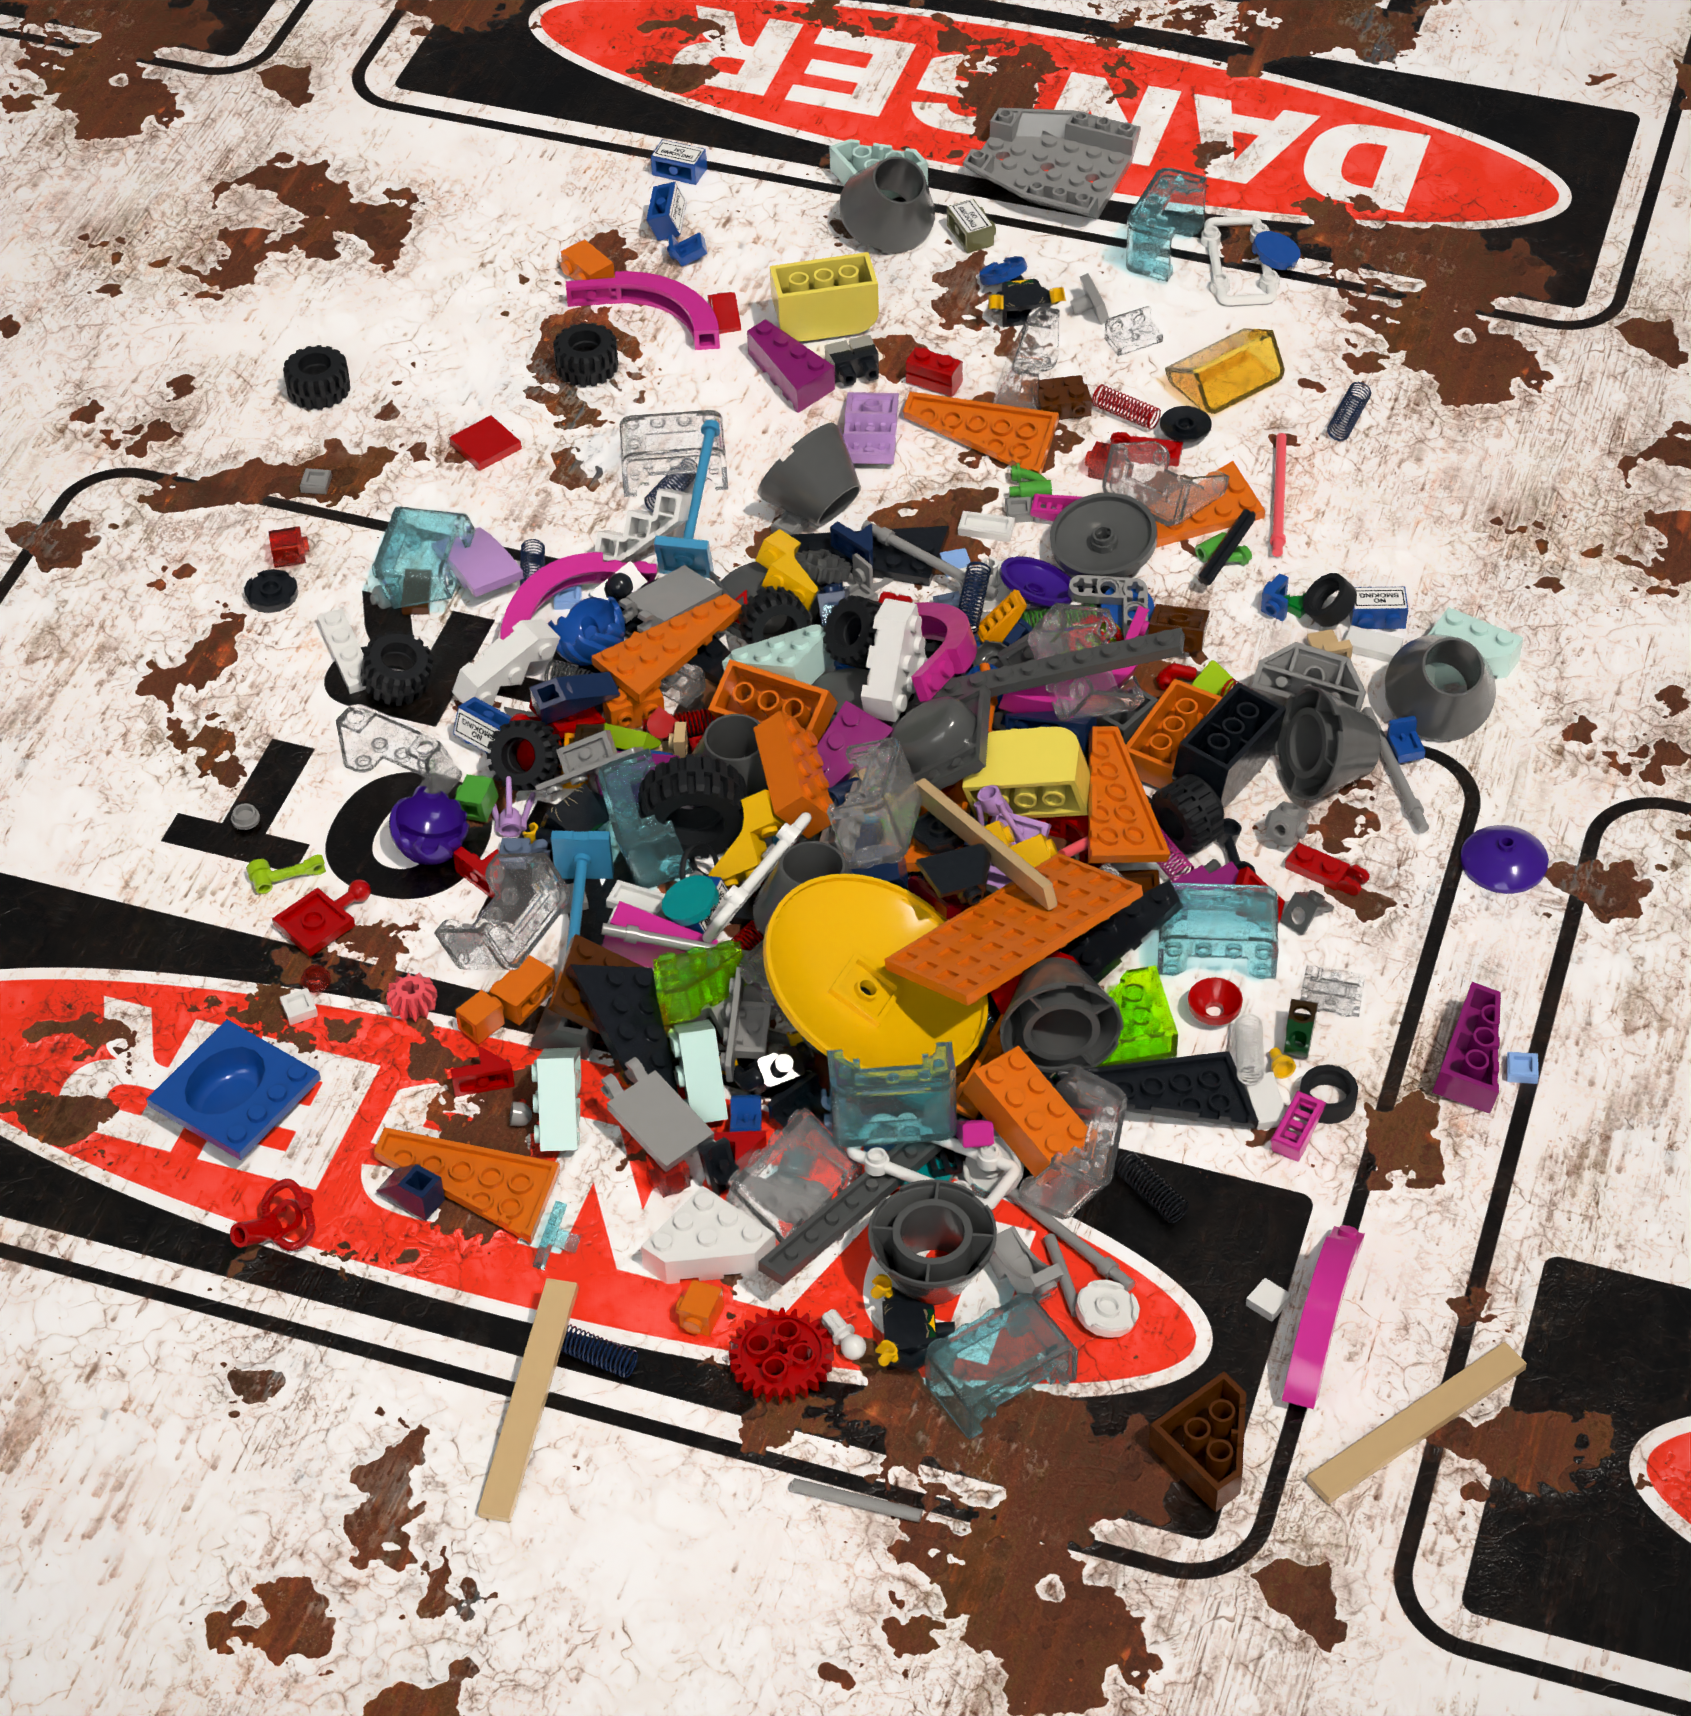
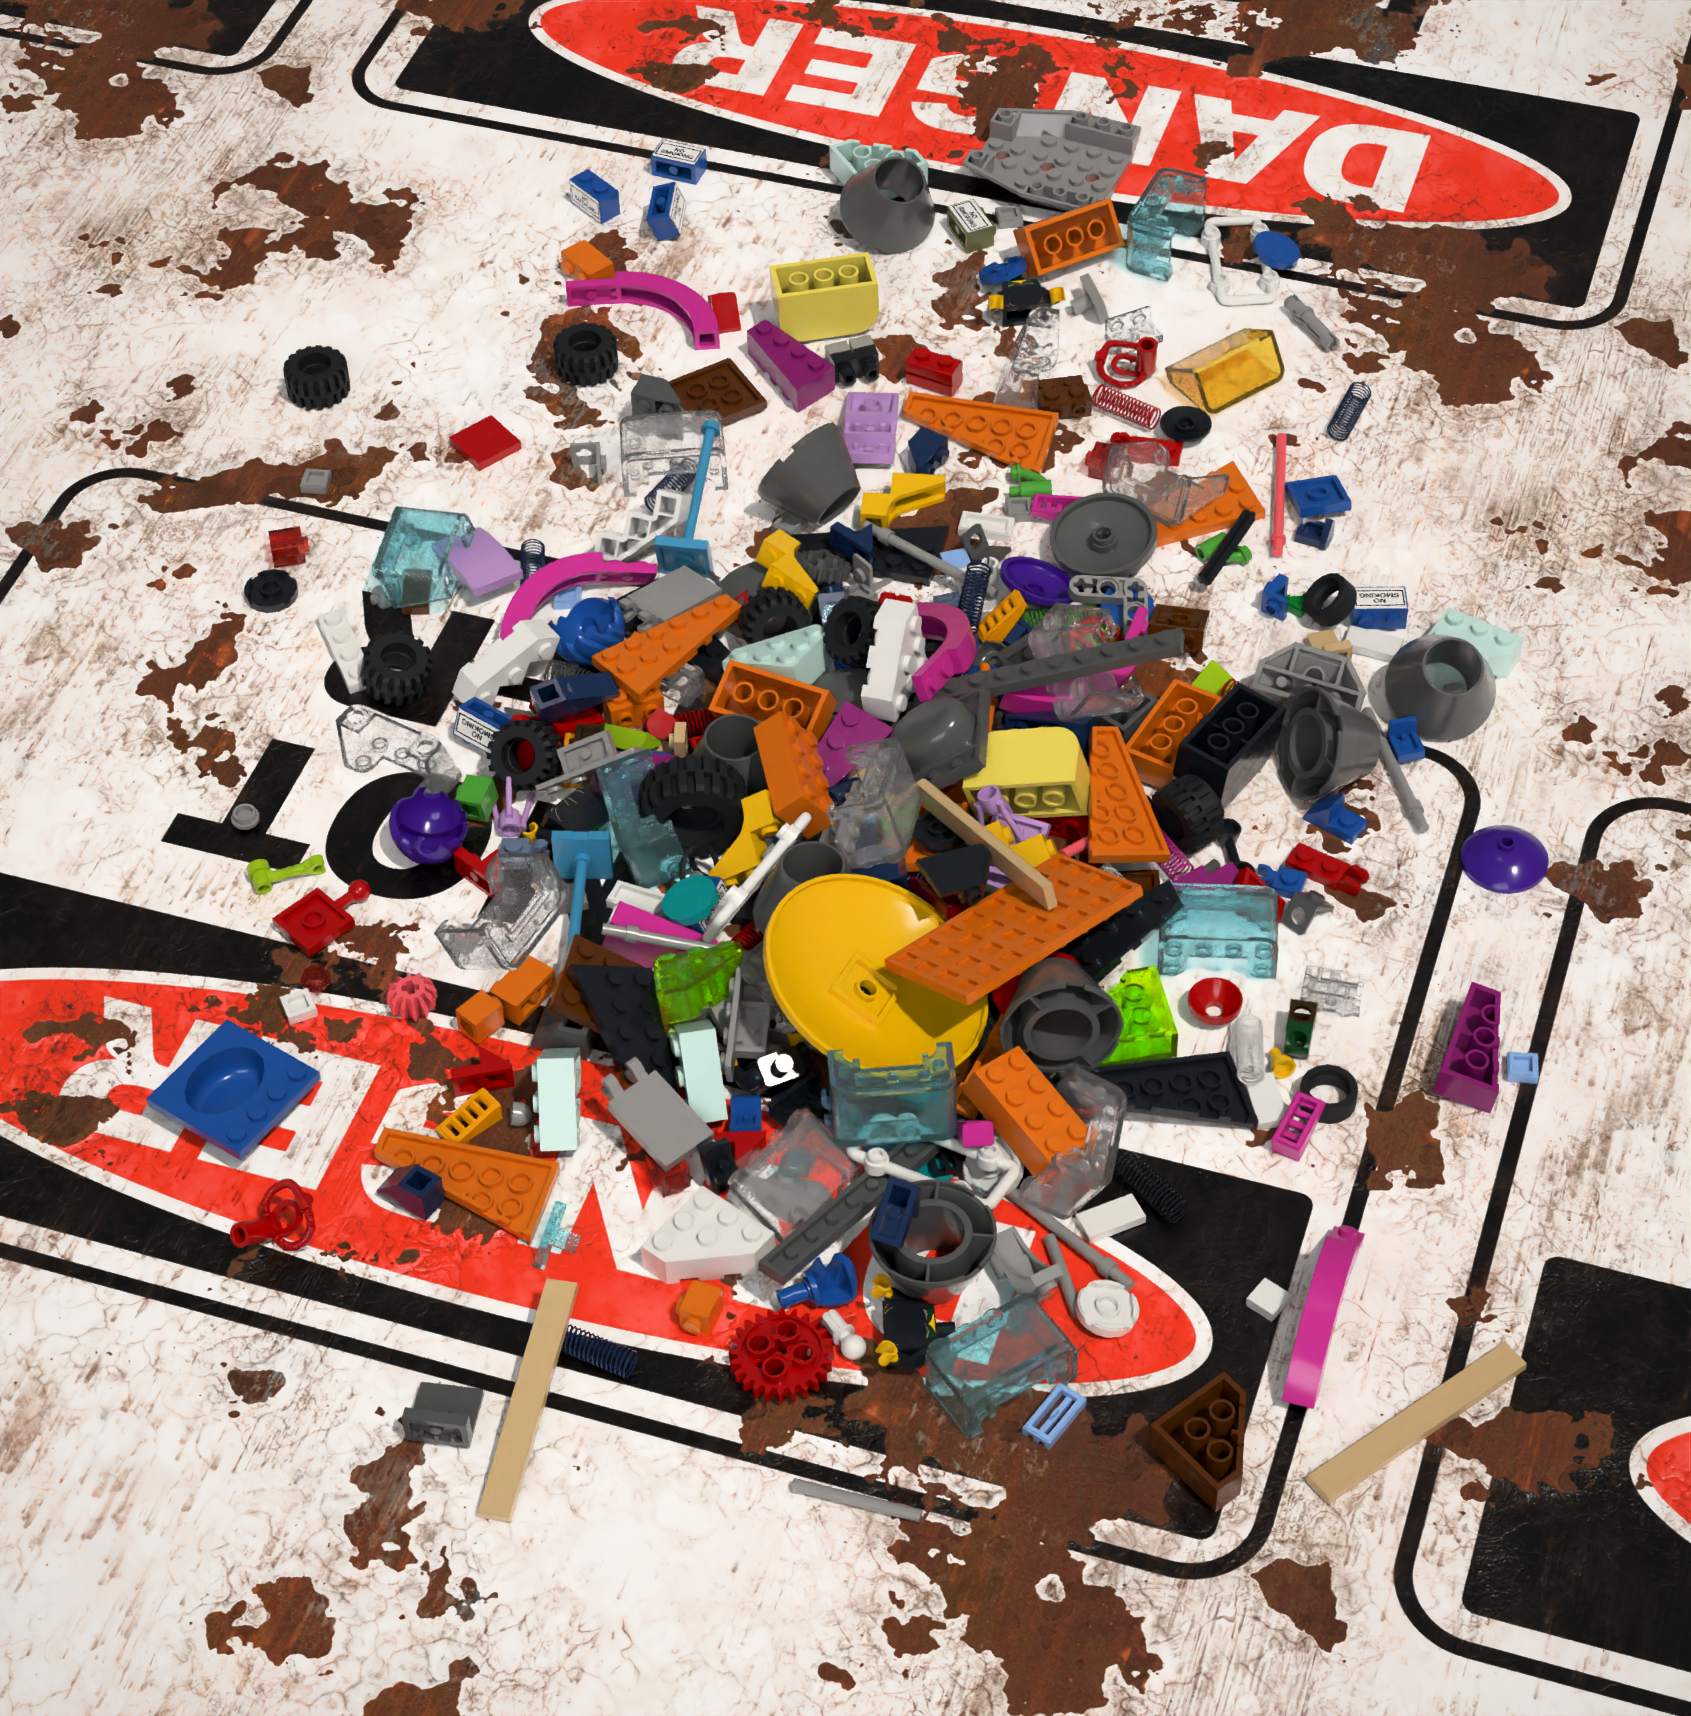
tile [588,561,648,604] -> none
blue bracket [667,232,707,267] -> none
red arm [1156,663,1197,690] -> none
light grey brick [1265,801,1310,846] -> none
none -> dark grey bracket [402,1382,484,1448]
none -> light orange slope [435,1088,503,1143]
none -> blue brick [569,169,620,224]
none -> light grey bracket [570,442,607,484]
none -> dark grey slope [631,374,684,443]
none -> reddish brown plate [668,357,767,435]
none -> blue piece [776,1252,858,1309]
none -> yellow arch [860,472,946,530]
none -> dark blue slope [870,1176,921,1248]
none -> dark blue slope [908,427,950,475]
none -> dark grey bracket [961,524,1012,564]
none -> light grey tile [995,205,1023,230]
none -> orange brick [1013,198,1125,278]
none -> light blue tile [1022,1383,1087,1450]
none -> white tile [1075,1193,1146,1244]
none -> red piece [1094,337,1158,389]
none -> blue plate [1257,864,1308,899]
none -> light grey pin [1284,294,1340,352]
none -> blue tile [1285,475,1351,518]
none -> dark blue tile [1294,517,1335,551]
none -> blue slope [1303,792,1368,845]

